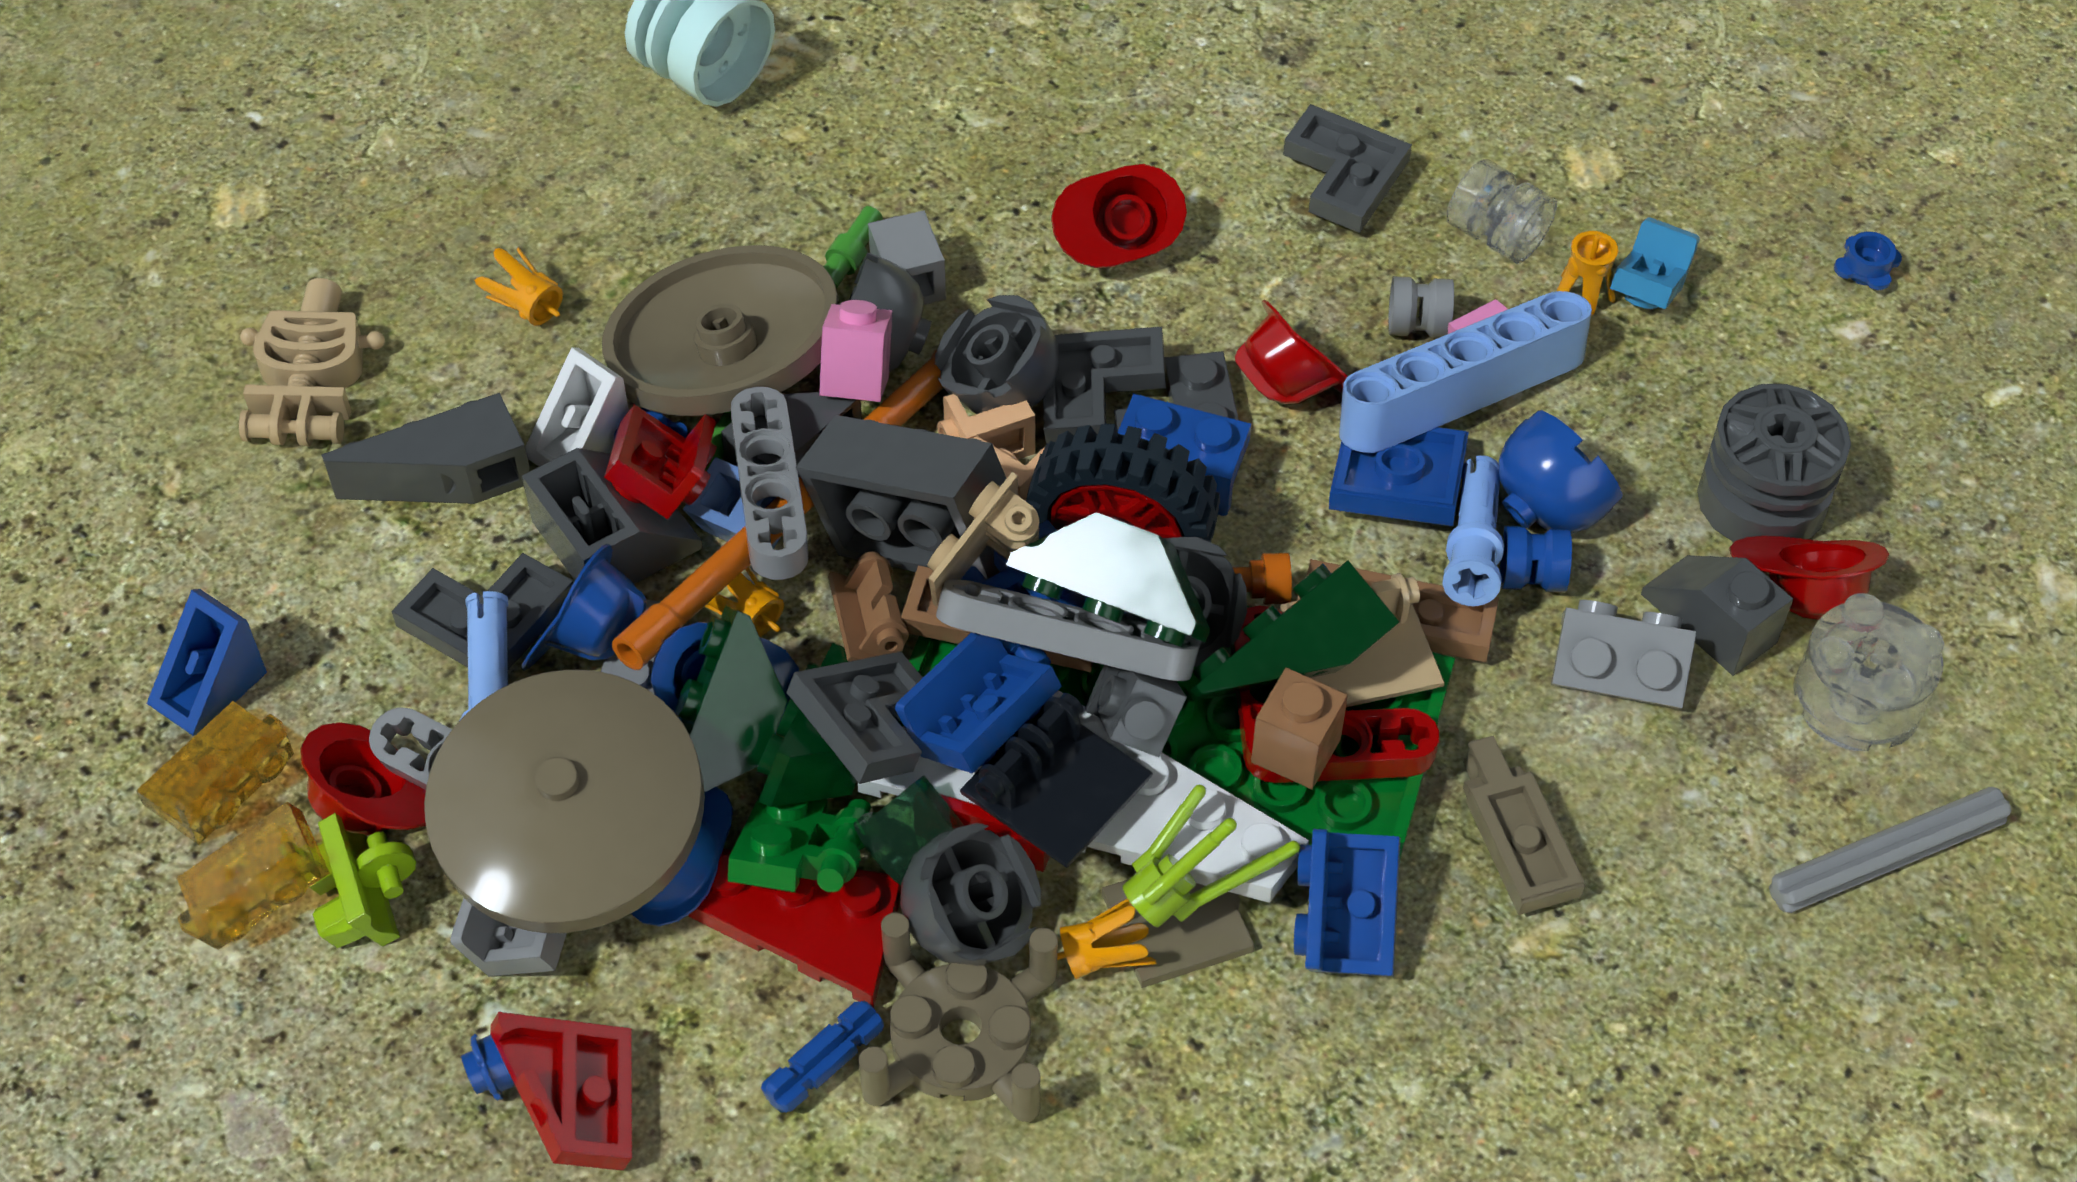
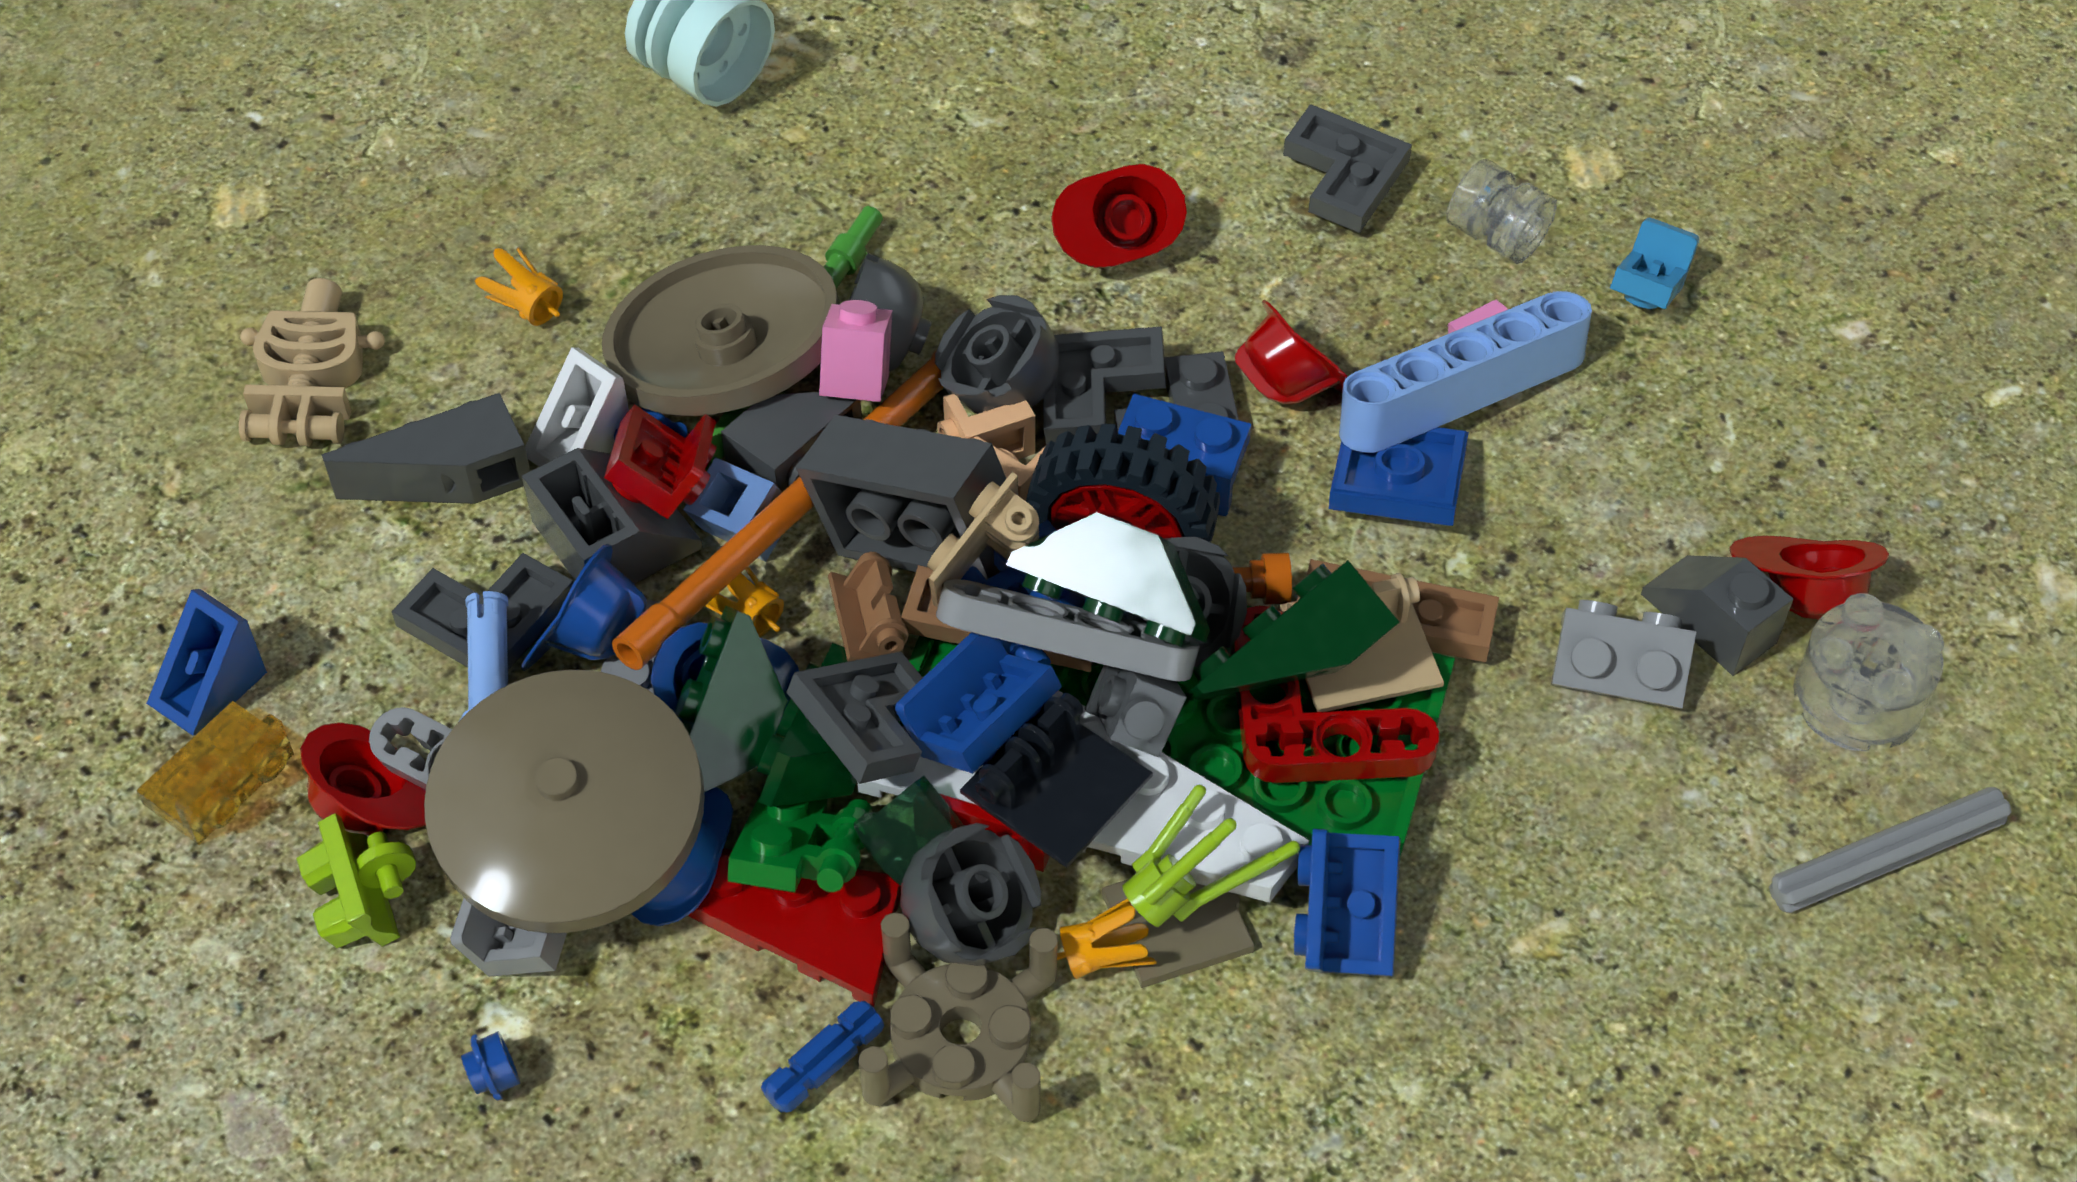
clear yellow bracket [177,801,330,950] -> none
red wing [490,1012,632,1171] -> none
light grey beam [731,387,808,580] -> none
light grey brick [868,210,946,305] -> none
medium nougat brick [1251,668,1348,789] -> none
light grey wheel [1388,276,1454,338] -> none
light blue pin [1442,455,1504,607] -> none
dark tan hinge [1463,735,1585,915] -> none
blue cylinder [1498,410,1623,534] -> none
blue wheel [1500,526,1572,593] -> none
light orange piece [1556,231,1618,316] -> none
dark grey wheel [1697,384,1851,542] -> none
blue plate [1834,232,1902,290] -> none

